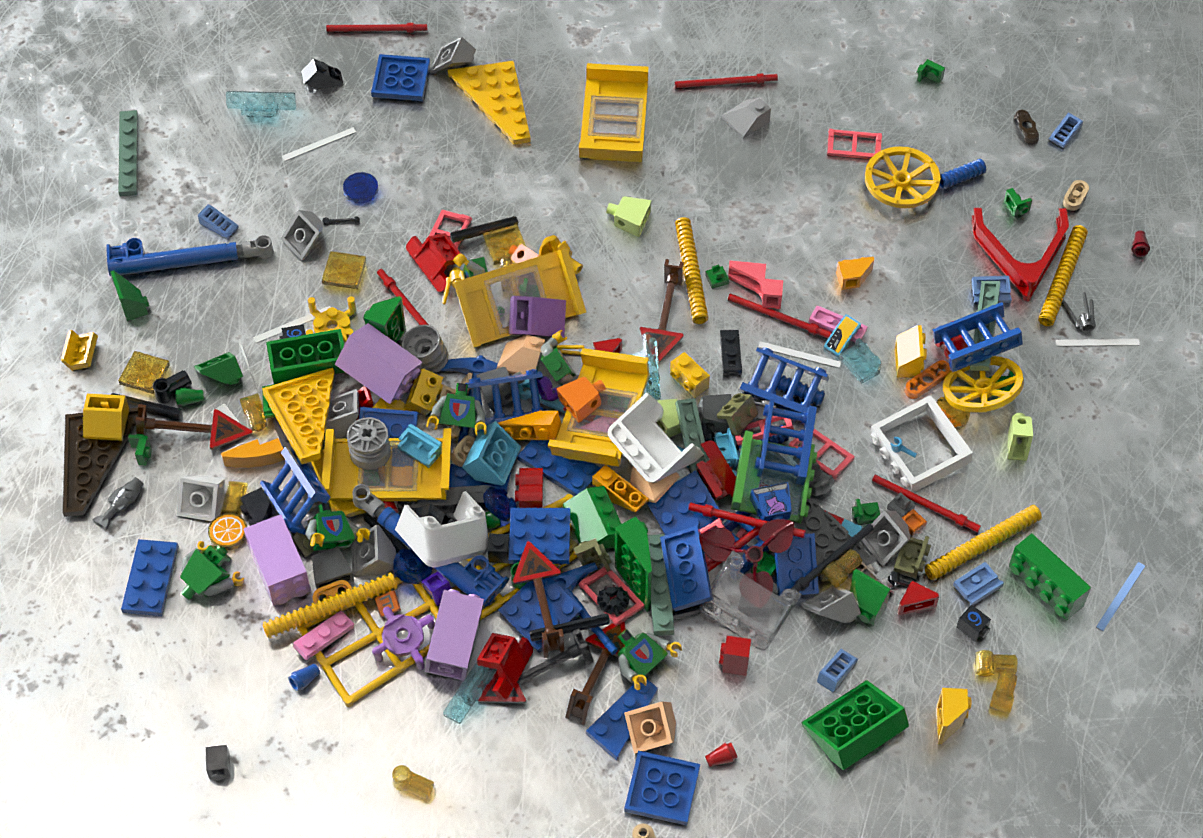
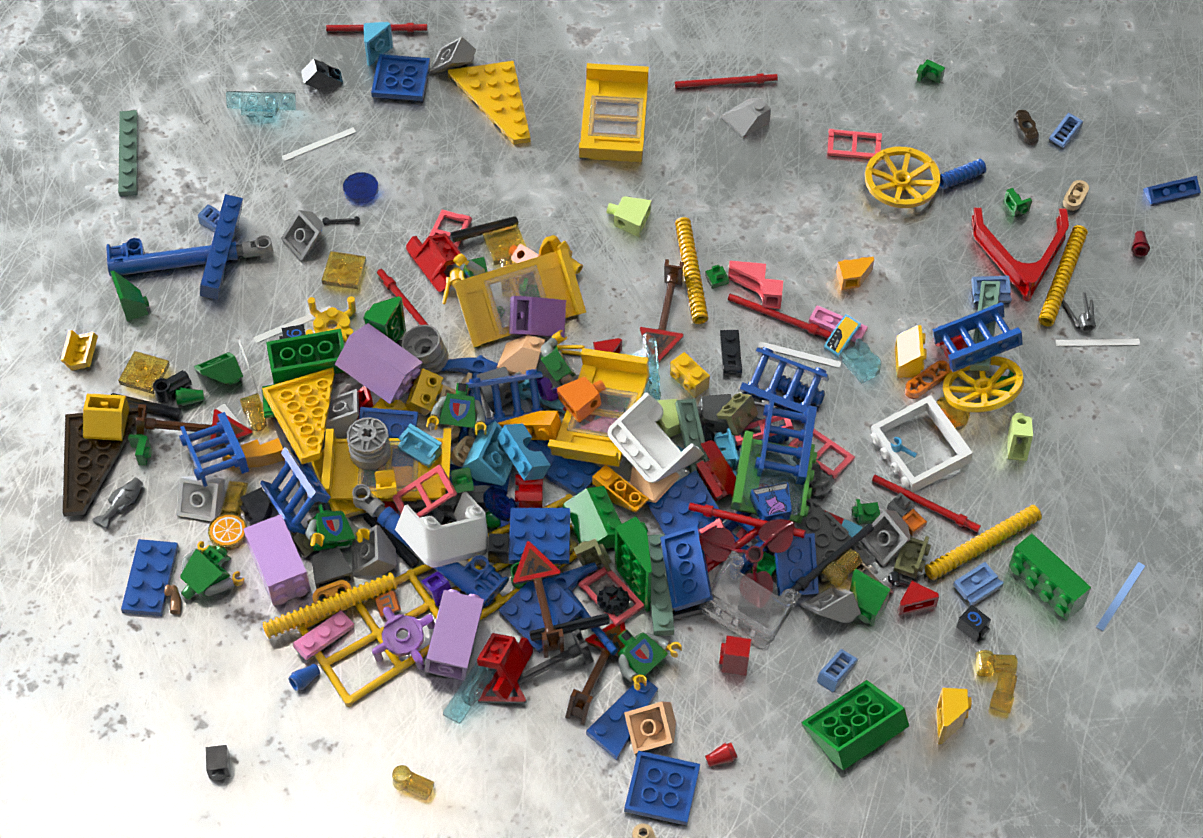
clear blue tile [392,549,433,584] -> none
none -> medium nougat arm [164,584,181,615]
none -> blue fence [179,412,249,487]
none -> blue arch [200,194,243,300]
none -> medium azure slope [364,22,393,66]
none -> yellow bracket [375,469,397,499]
none -> coral window [392,464,457,518]
none -> green bracket [451,467,474,493]
none -> dark azure arch [497,423,551,481]
none -> blue slope [1143,176,1201,205]

